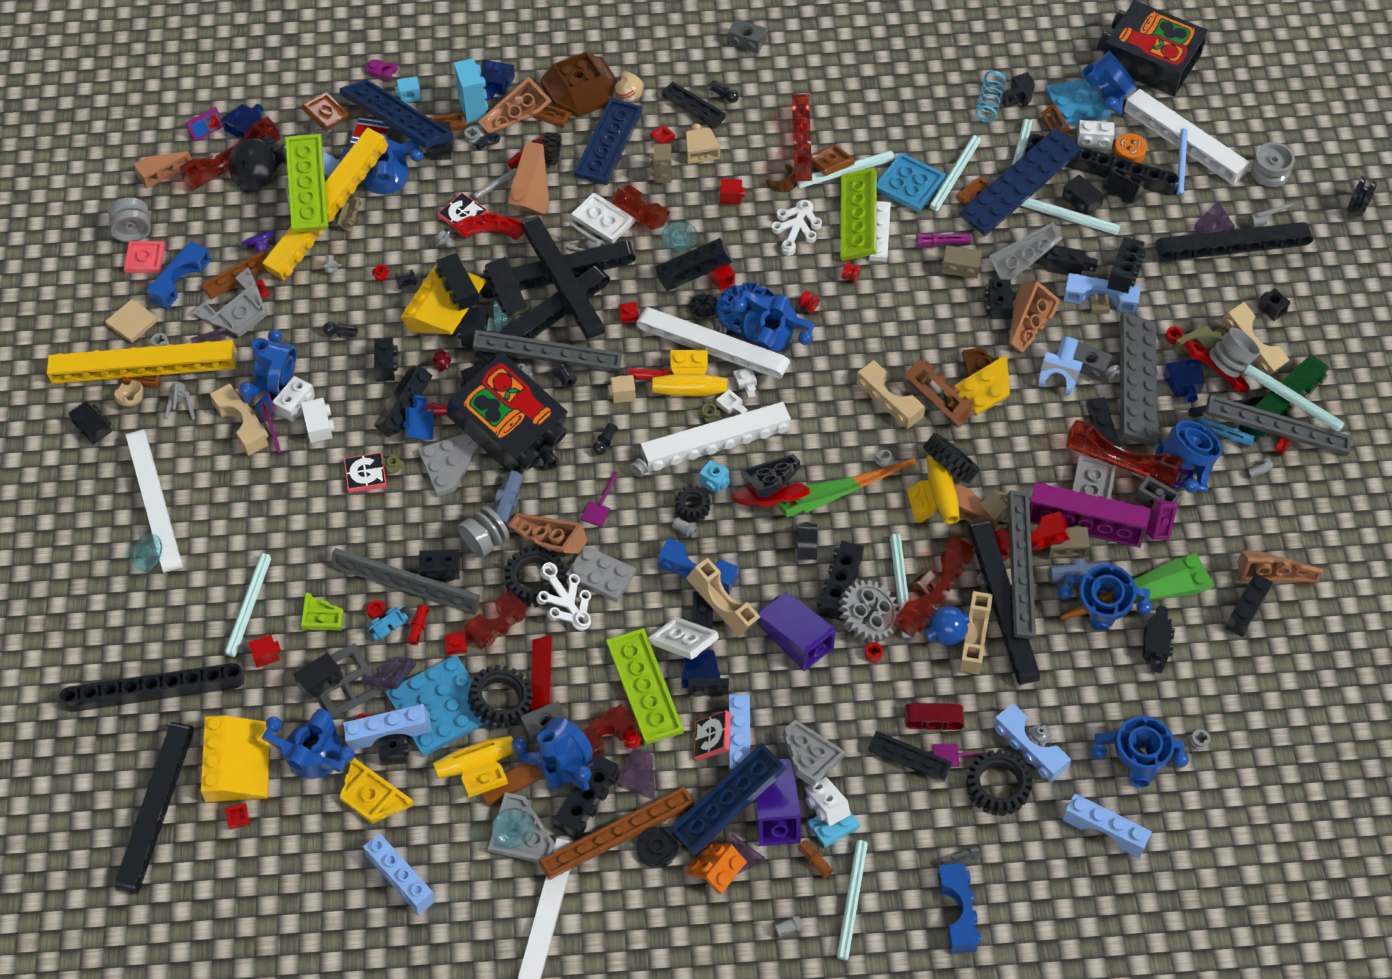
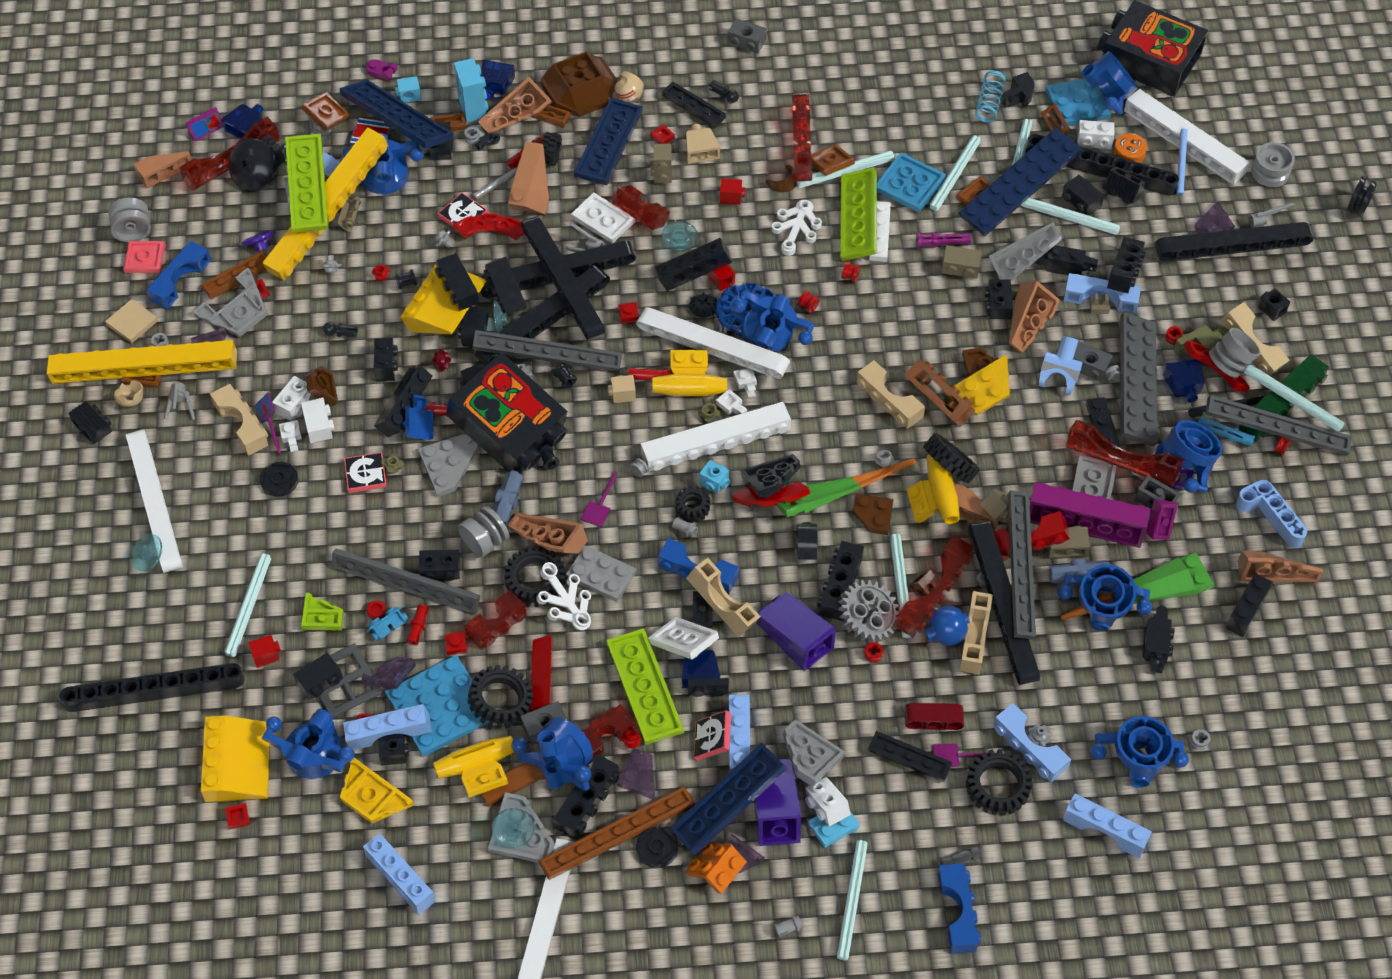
black beam [115,722,193,894] -> none
blue piece [239,329,297,403] -> none
black pin [592,423,618,455] -> none
dark orange axle [797,840,833,878] -> none
light grey arm [1248,458,1273,478] -> none
none -> black tile [260,462,299,497]
none -> white plate [279,420,302,452]
none -> reddish brown plate [305,366,338,406]
none -> reddish brown plate [853,493,894,535]
none -> light blue beam [1236,480,1307,548]

